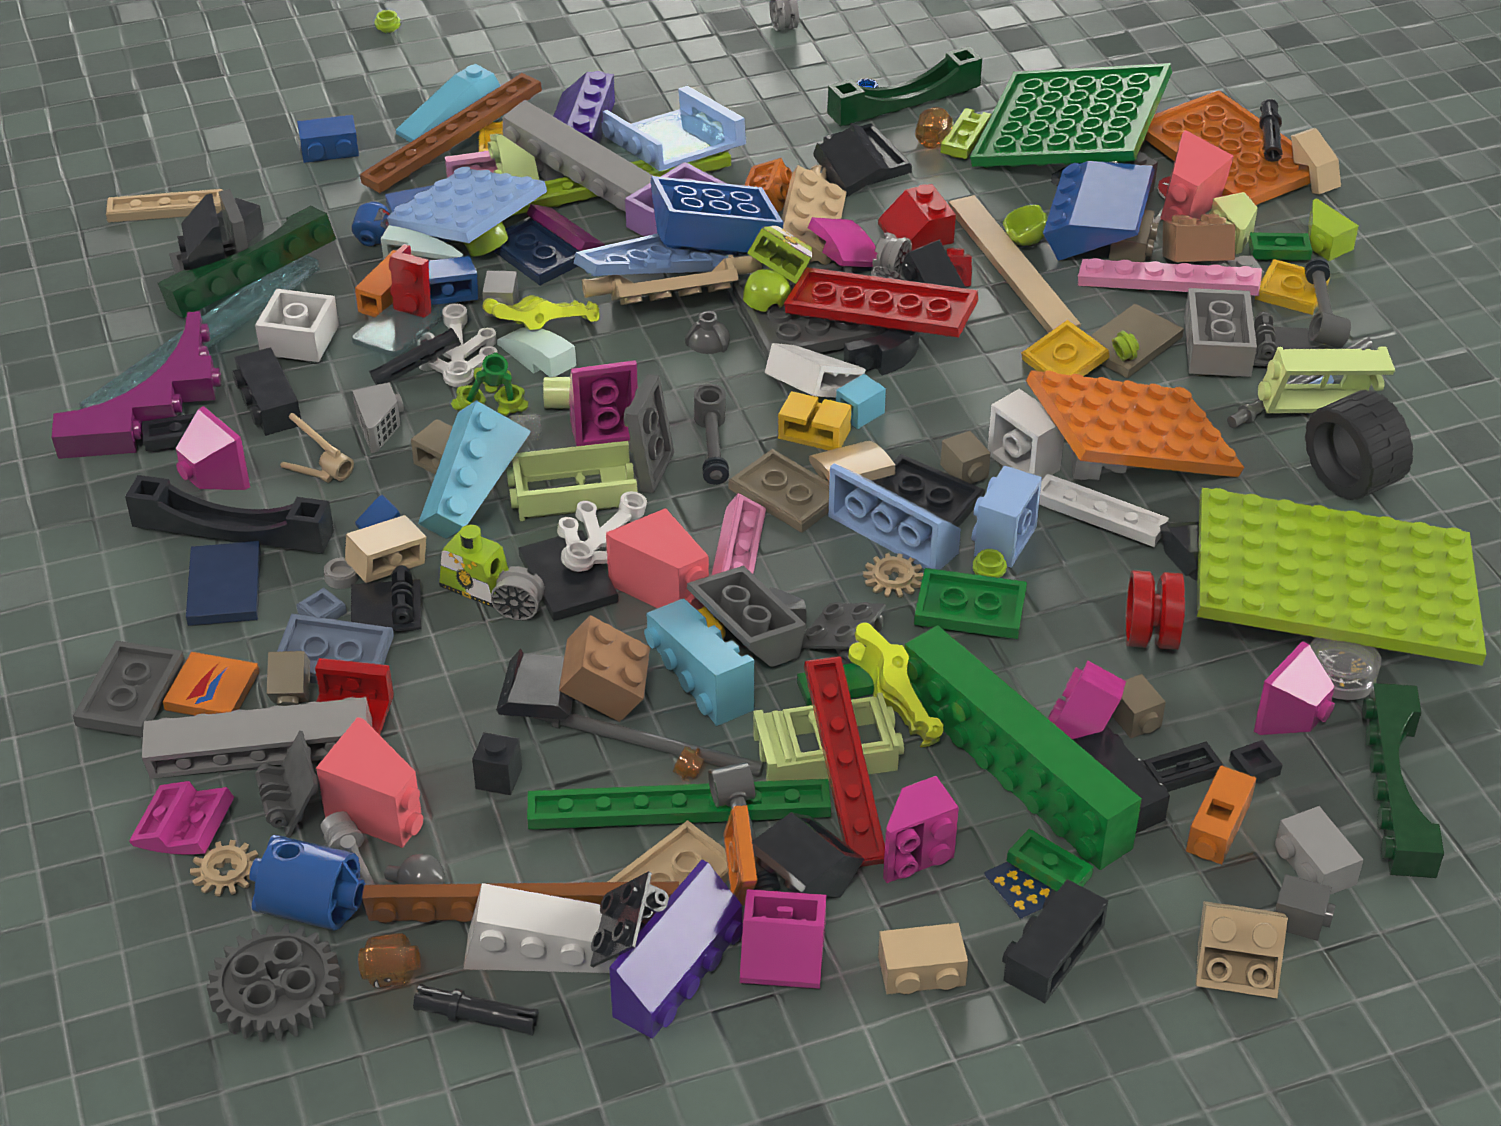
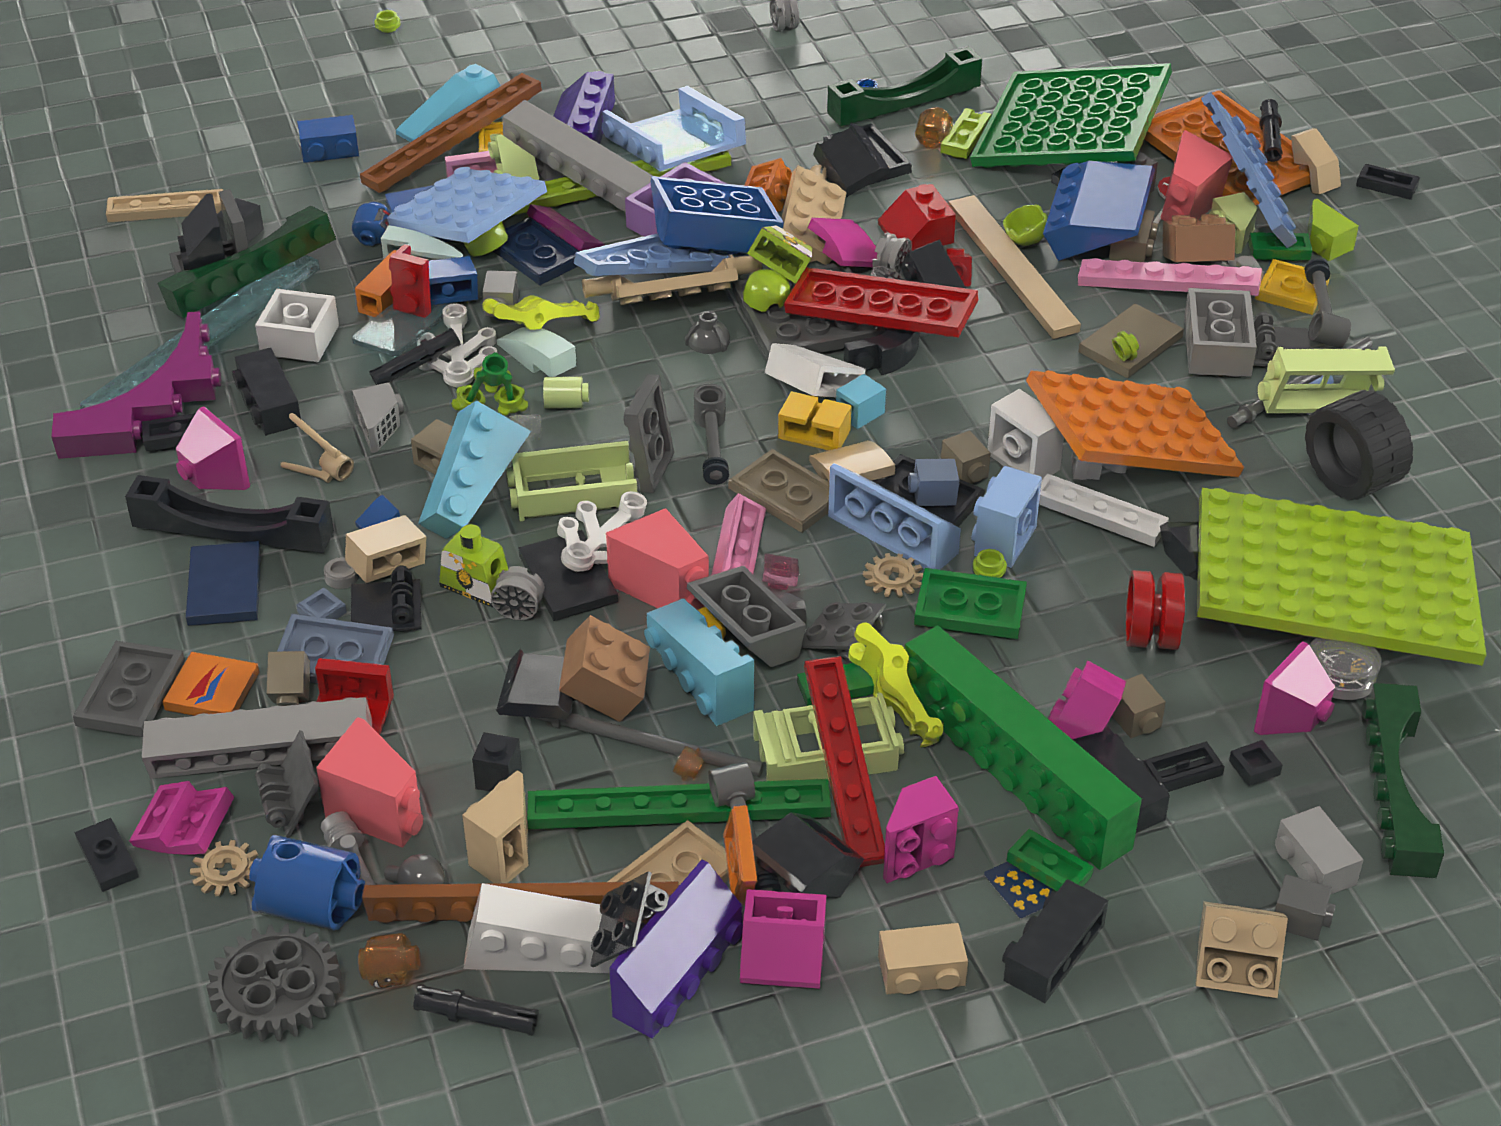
dark pink slope [569,360,638,446] -> none
yellow tile [1021,320,1110,376] -> none
orange brick [1186,765,1256,865] -> none
none -> black plate [74,818,139,892]
none -> tan slope [462,770,528,883]
none -> clear pink plate [762,553,799,590]
none -> sand blue brick [908,459,959,506]
none -> medium blue wing [1201,92,1297,248]
none -> black tile [1356,164,1420,200]

